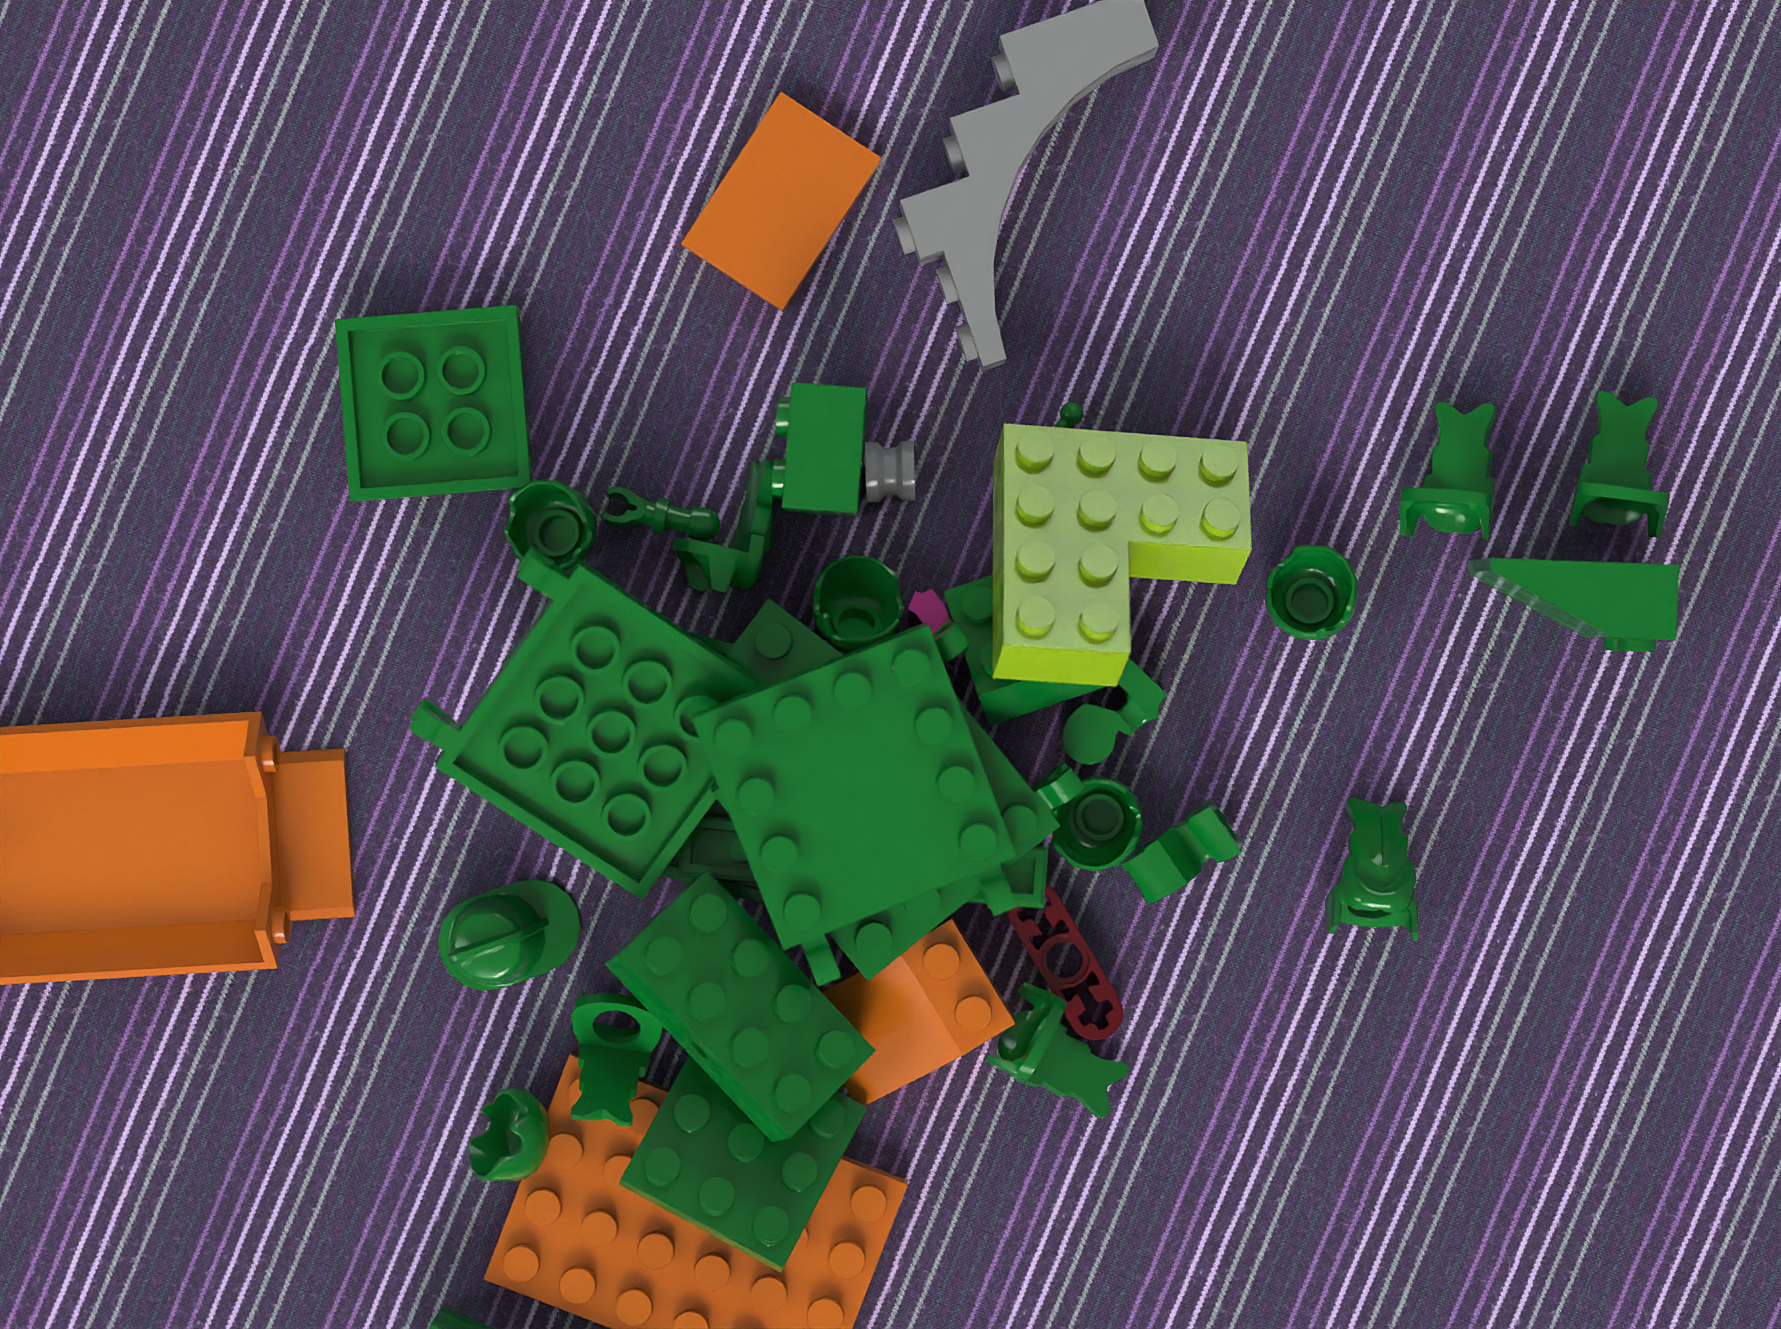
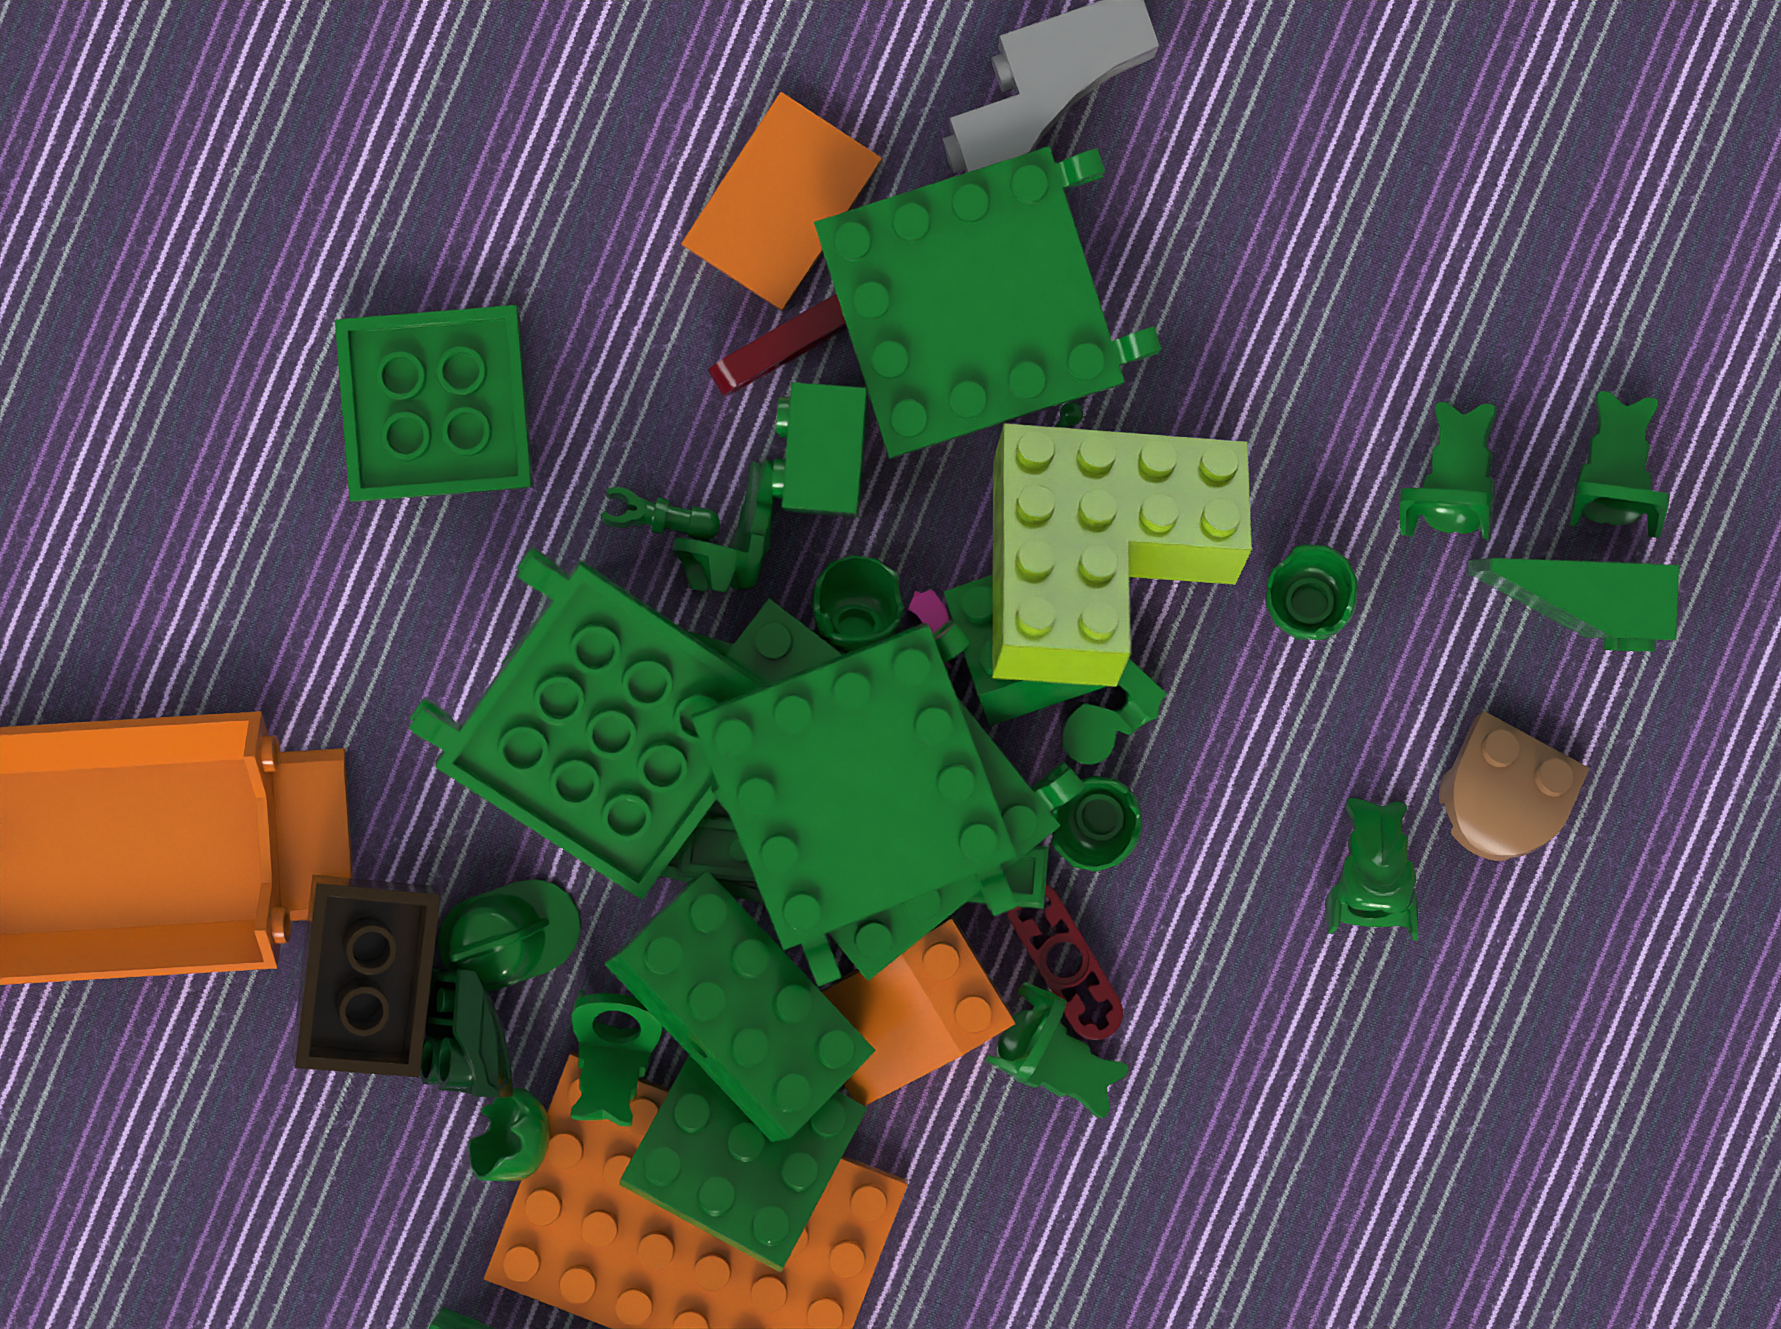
green hair [504,480,597,573] -> none
light grey wheel [865,441,916,503] -> none
green leg [1120,798,1242,904] -> none
none -> dark brown brick [292,875,441,1078]
none -> dark green slope [420,968,513,1098]
none -> dark red beam [708,294,847,397]
none -> green plate [814,146,1162,459]
none -> medium nougat slope [1439,710,1590,861]

